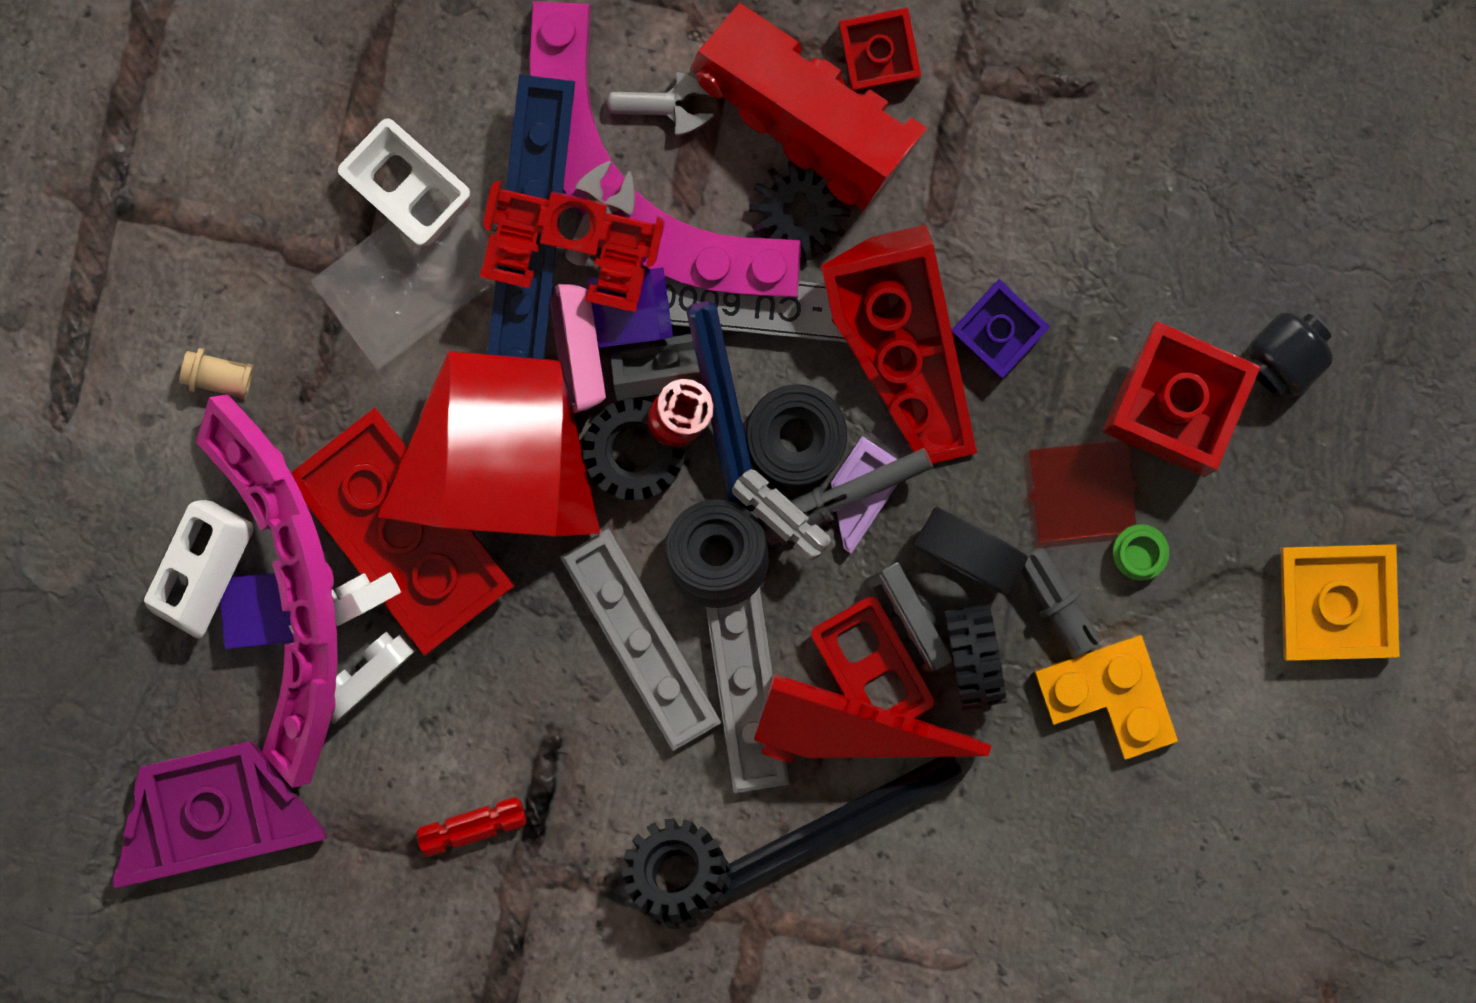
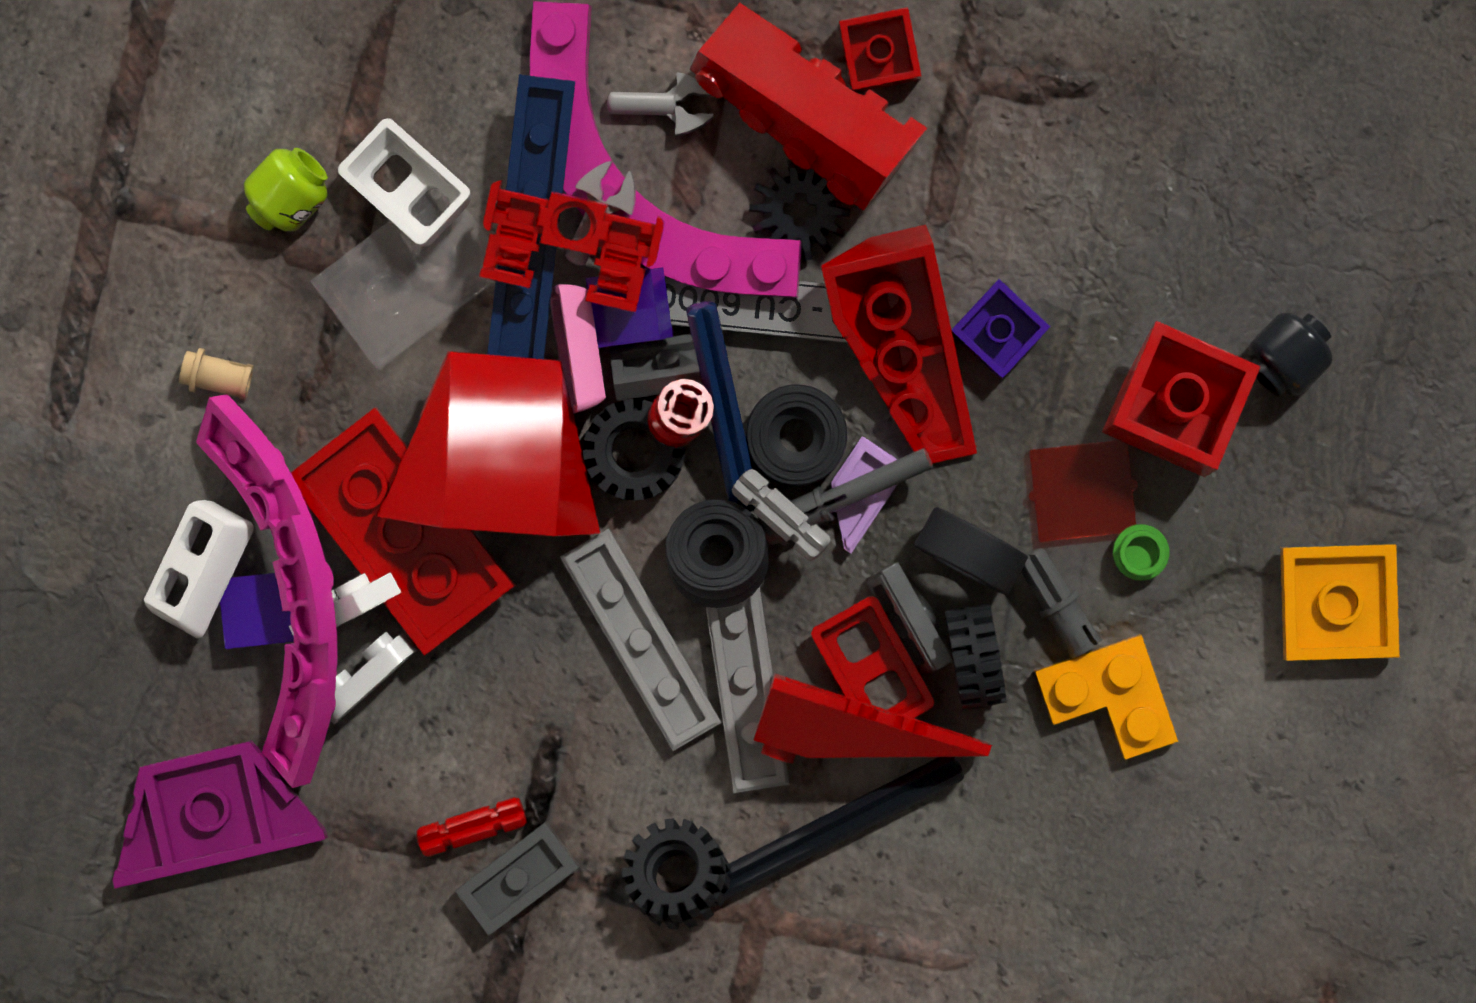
none -> lime head [244,148,328,231]
none -> dark grey plate [455,822,580,935]

